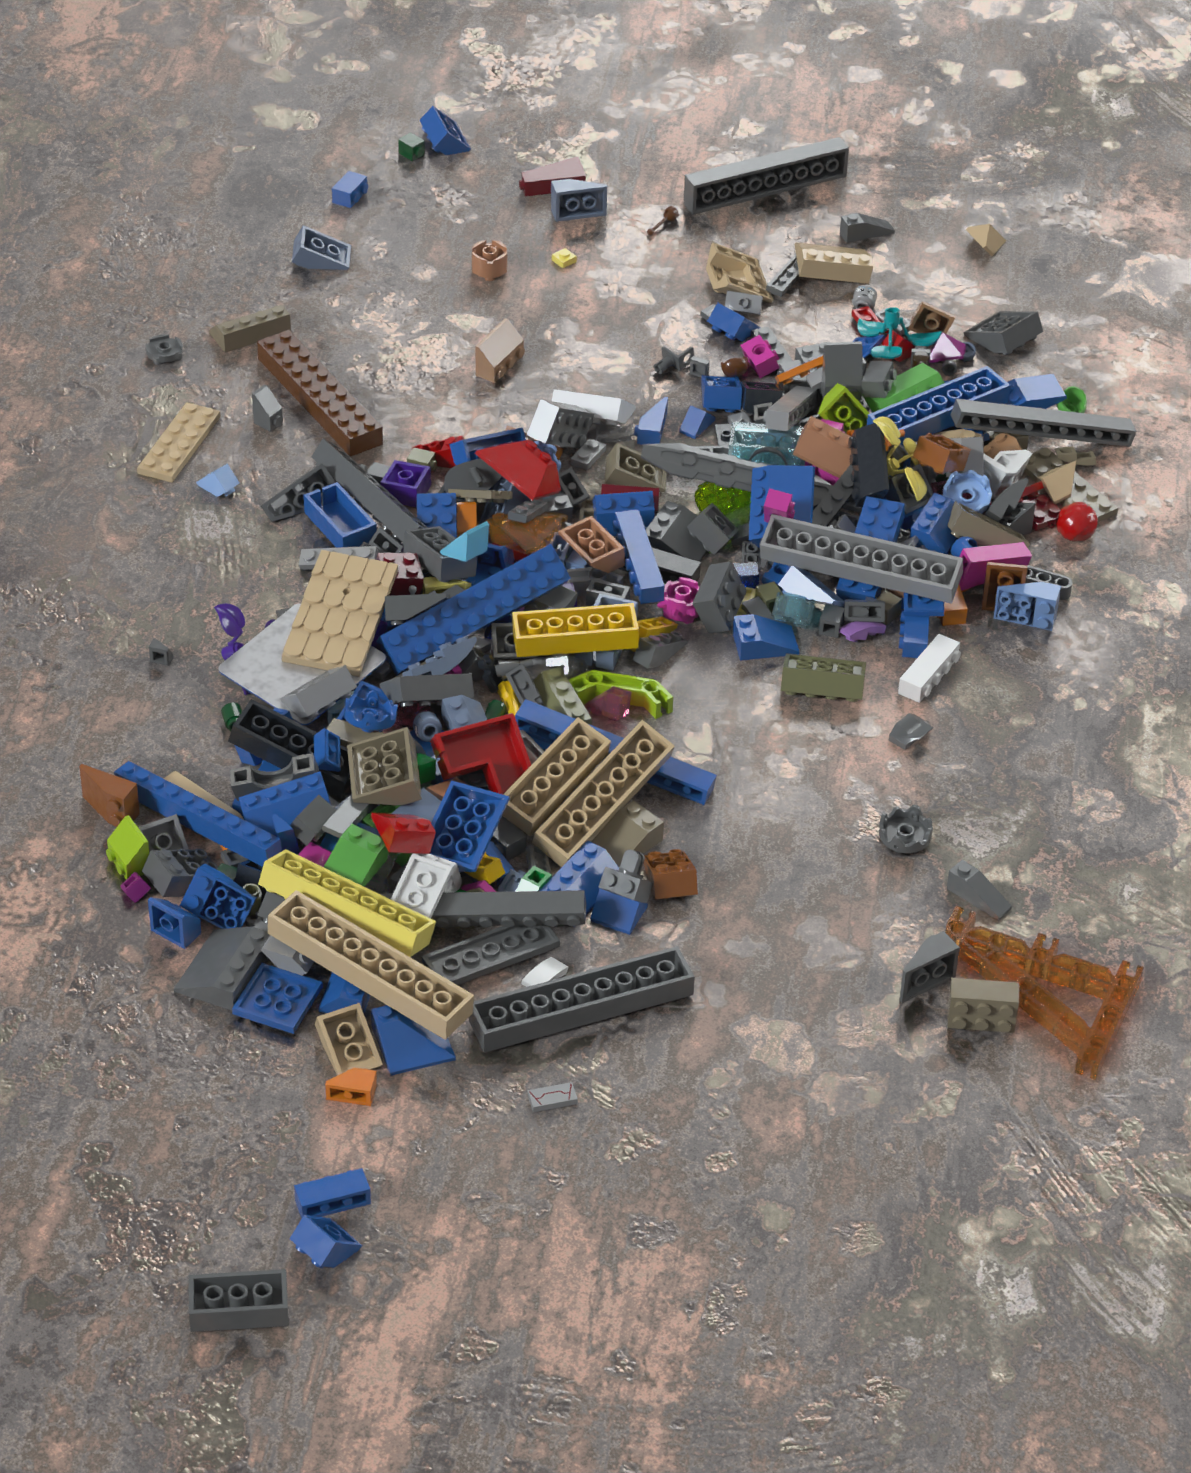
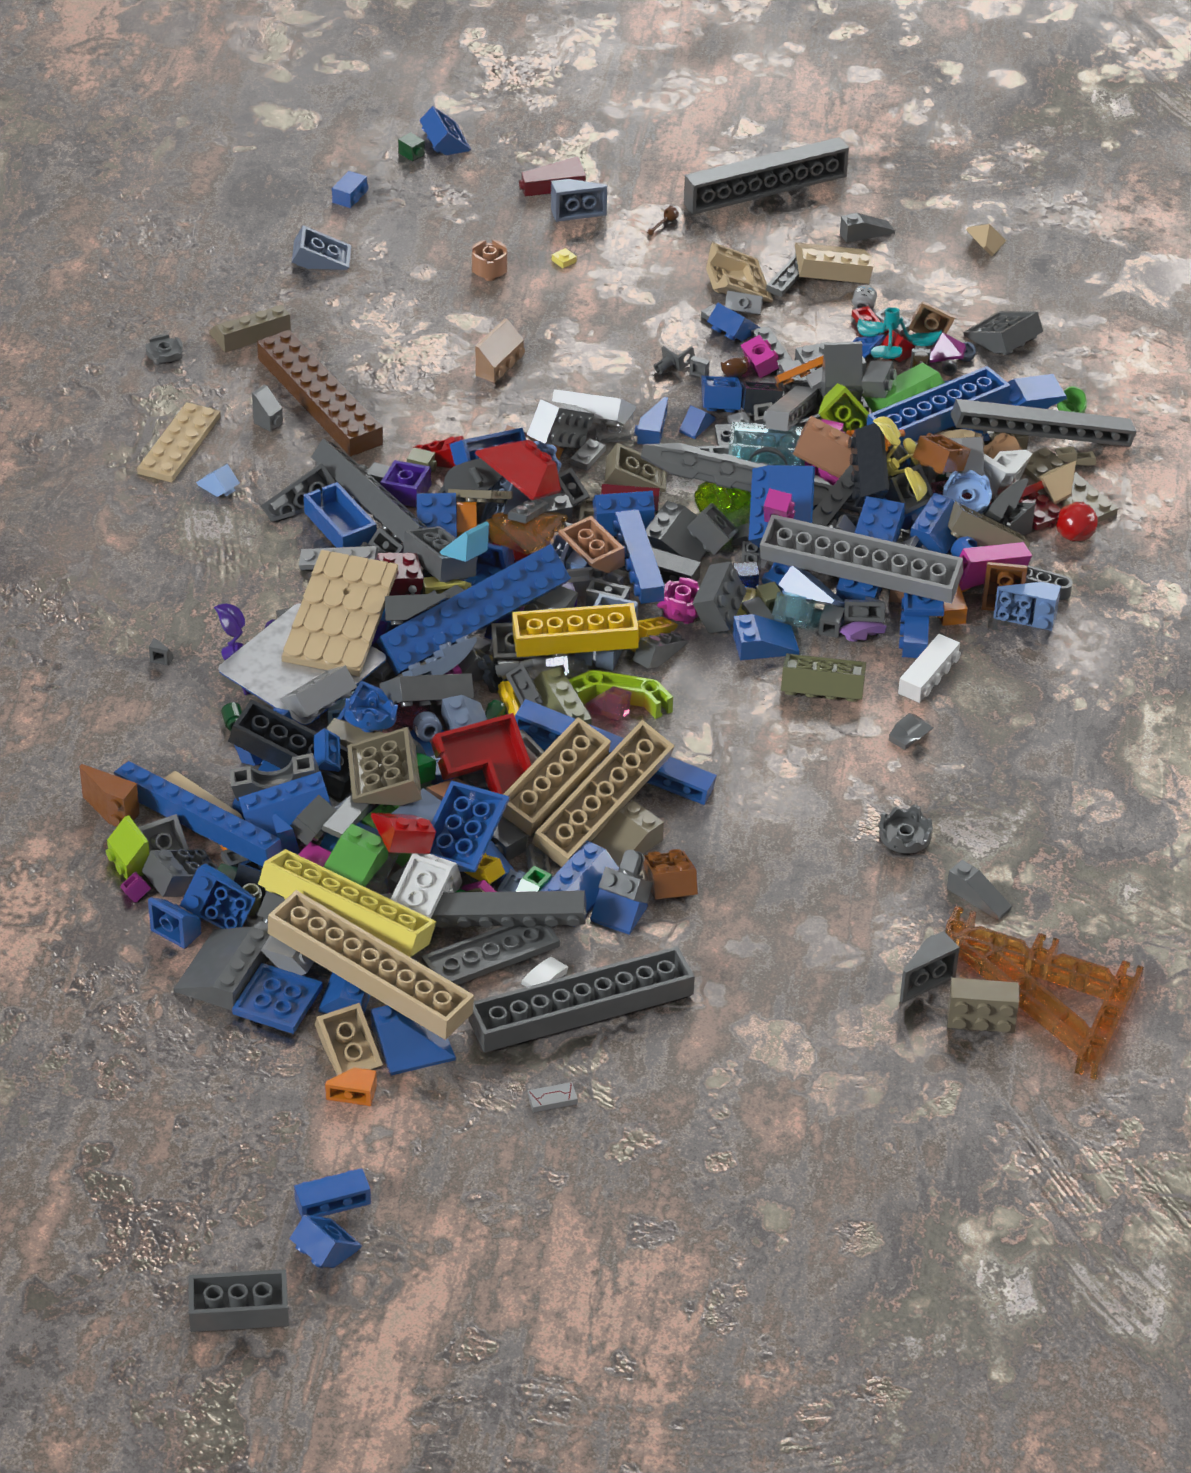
dark tan brick [876,591,902,626] -> none

